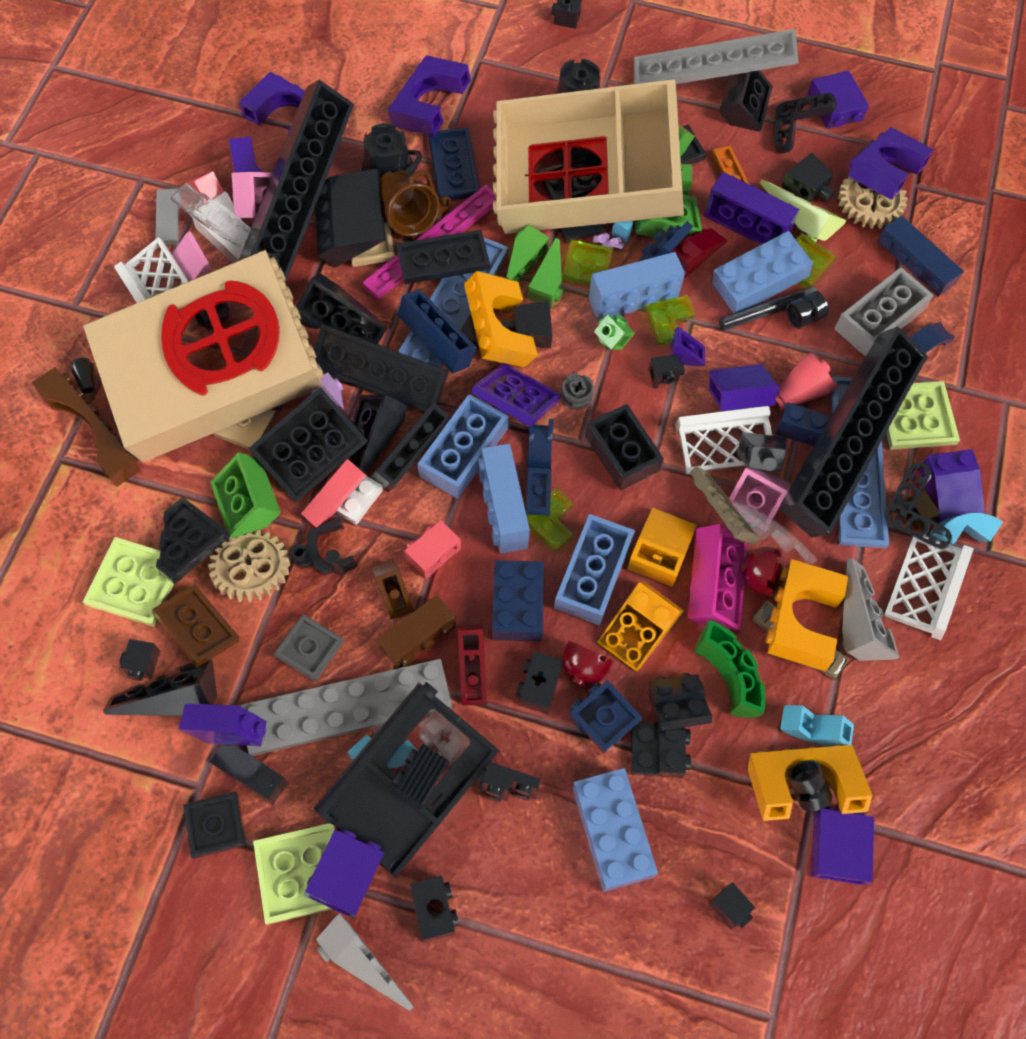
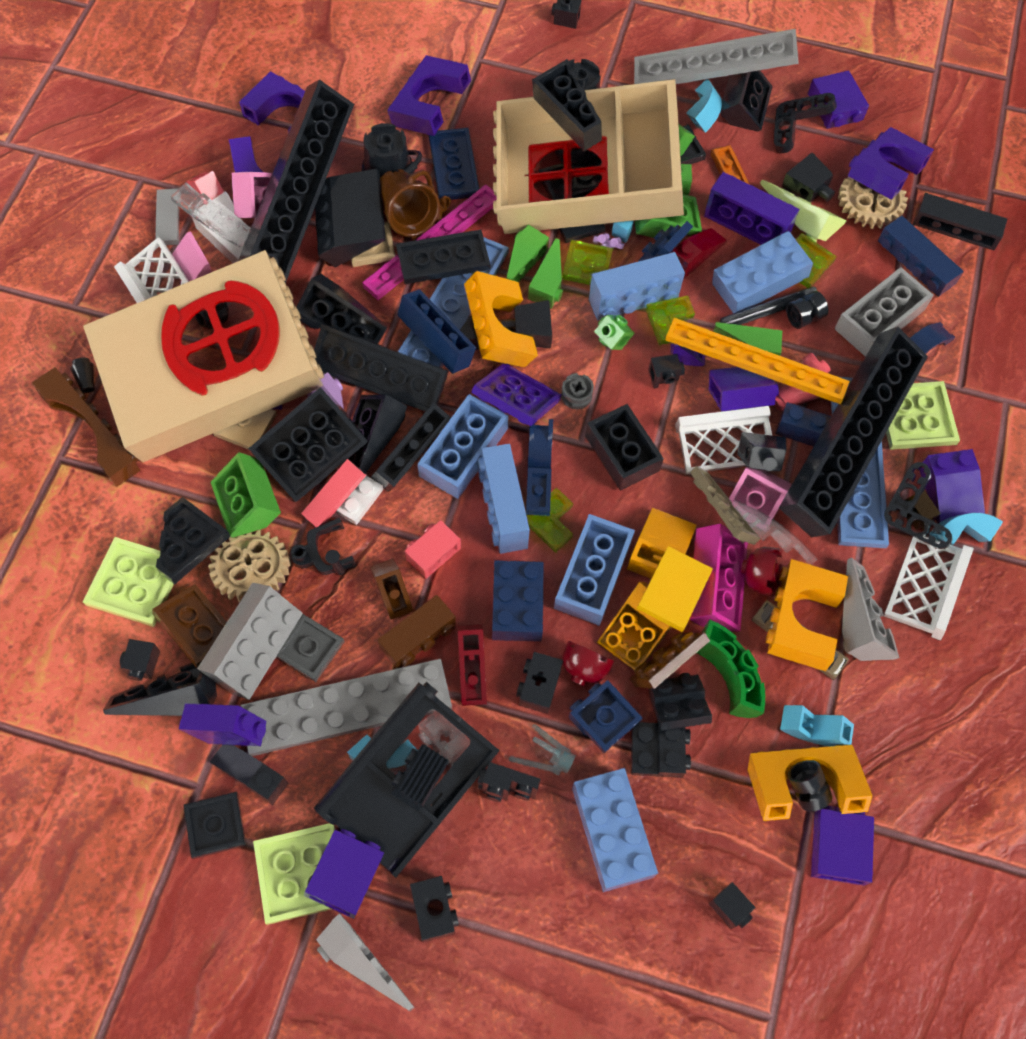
none -> light grey brick [197,583,303,700]
none -> clear light blue plant [509,724,576,775]
none -> black wedge [532,59,602,151]
none -> reddish brown plate [629,632,710,689]
none -> yellow tile [637,546,713,632]
none -> light orange plate [665,318,850,404]
none -> medium azure brick [686,79,722,133]
none -> bright green slope [713,322,782,356]
none -> black brick [912,193,1008,251]

